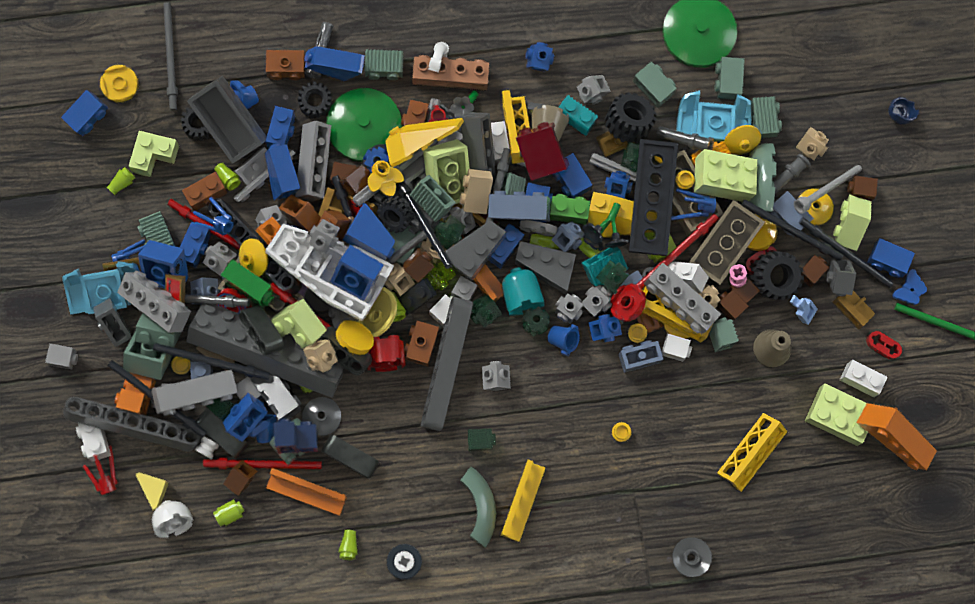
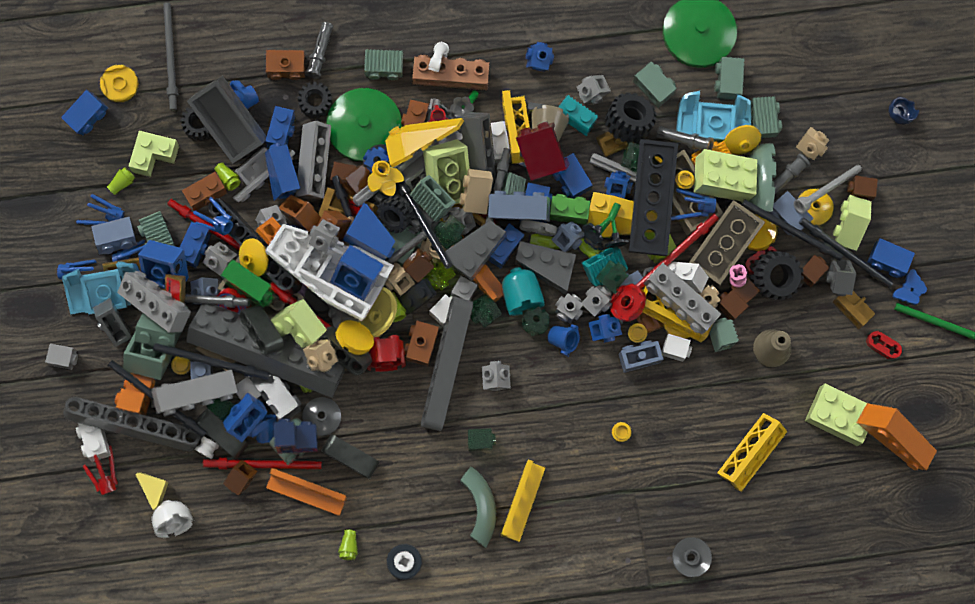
lime brick [213,500,245,526] -> none
blue slope [304,46,365,81] -> none
light blue plate [790,295,818,325] -> none
white brick [840,360,887,397] -> none
none -> blue plant [57,260,96,280]
none -> blue plant [76,194,125,225]
none -> sand blue brick [91,217,137,255]

